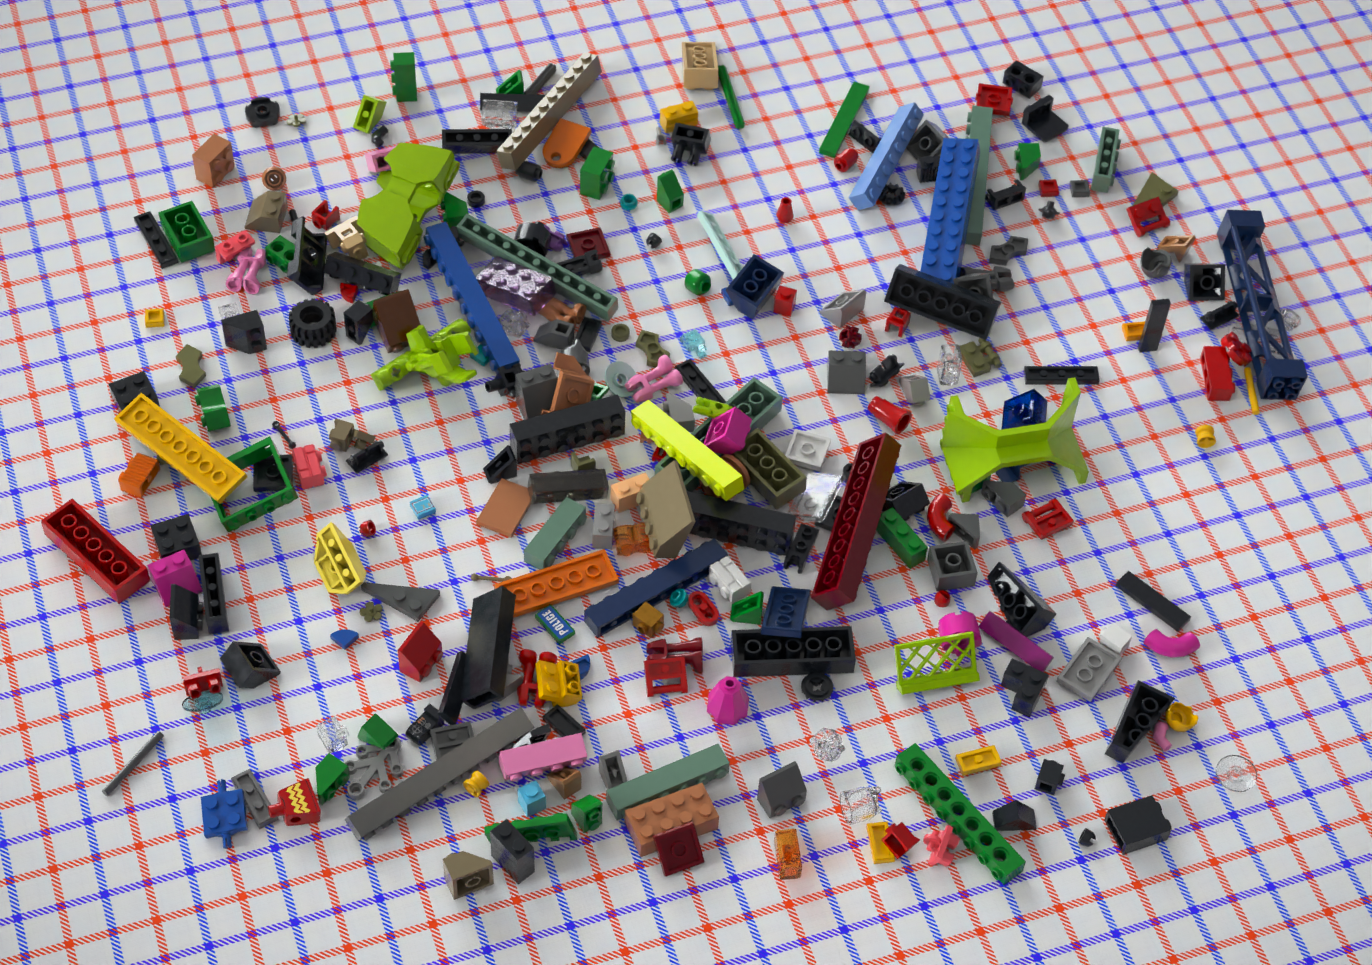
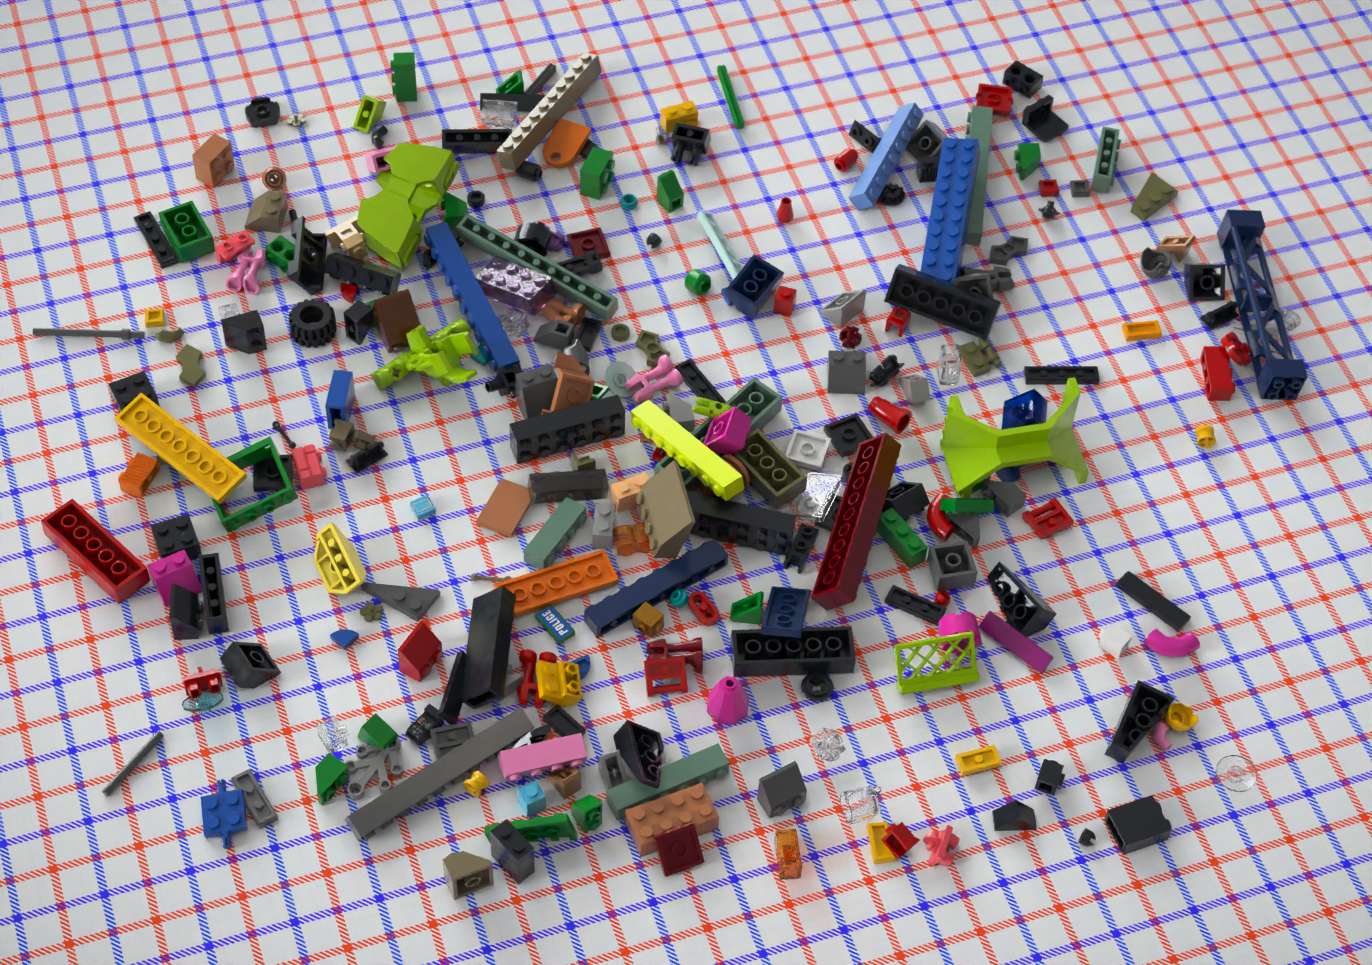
green brick [194,384,231,432] -> none
red torso [268,778,321,826] -> none
red window [311,200,340,230] -> none
red hinge [359,520,376,537] -> none
black slope [483,445,517,484] -> none
clear light blue plate [680,329,707,359] -> none
tan slope [682,42,718,90] -> none
white brick [708,556,752,603] -> none
green tile [819,81,870,158] -> none
green brick [895,743,1026,885] -> none
black hinge [985,179,1026,210] -> none
black brick [1001,658,1049,718] -> none
light grey plate [1056,637,1122,702] -> none
red plate [1126,197,1170,237] -> none
black tile [1138,299,1171,353] -> none
yellow bar [1244,367,1260,415] -> none
none -> dark grey bar [33,328,145,340]
none -> olive arm [155,327,184,343]
none -> blue brick [325,370,355,429]
none -> black wedge [613,720,664,789]
none -> black plate [823,413,873,458]
none -> black tile [884,585,947,626]
none -> green piece [940,498,994,514]

